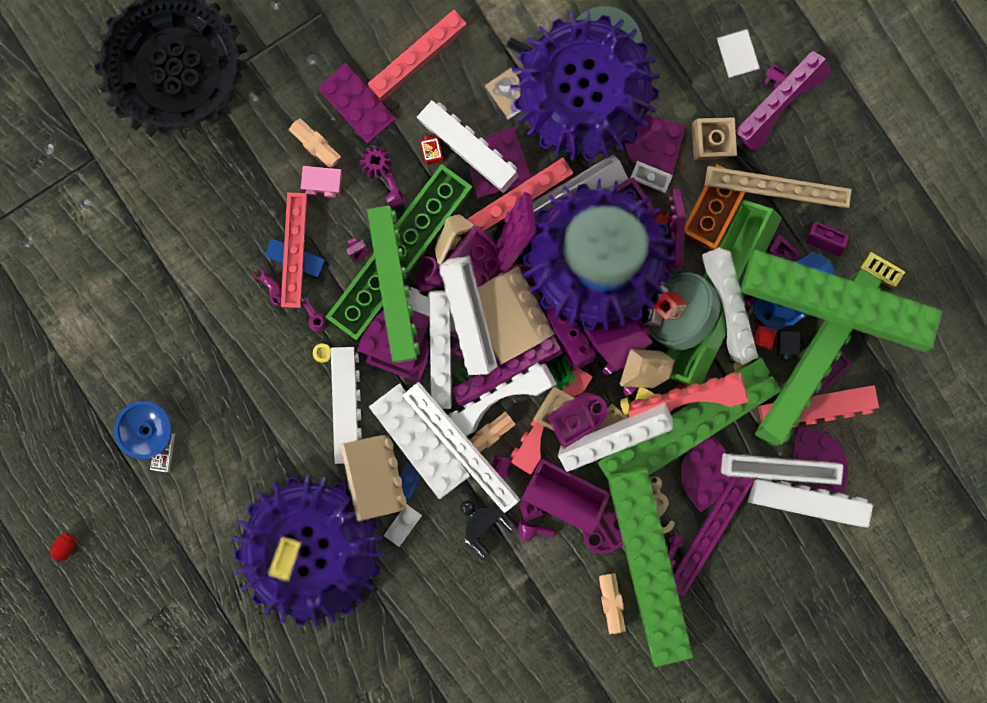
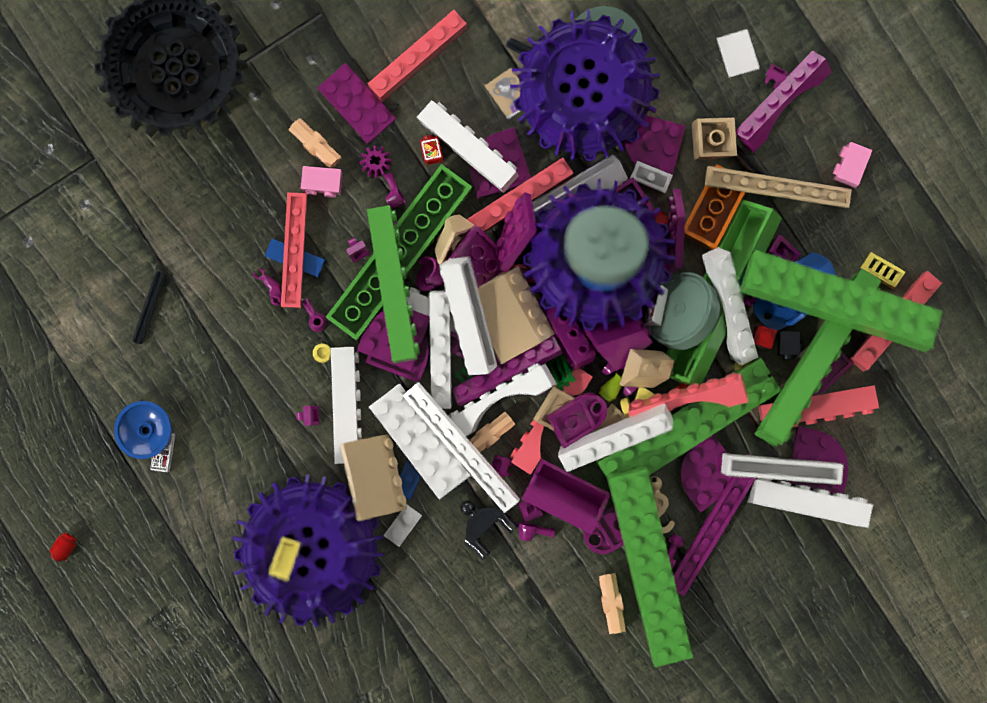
red brick [653,292,688,320] -> none
magenta slope [806,221,849,256] -> none
none -> black axle [132,271,166,344]
none -> magenta tile [296,406,319,426]
none -> lime cone [599,373,622,402]
none -> bright pink brick [833,142,872,188]
none -> coral brick [849,271,942,371]

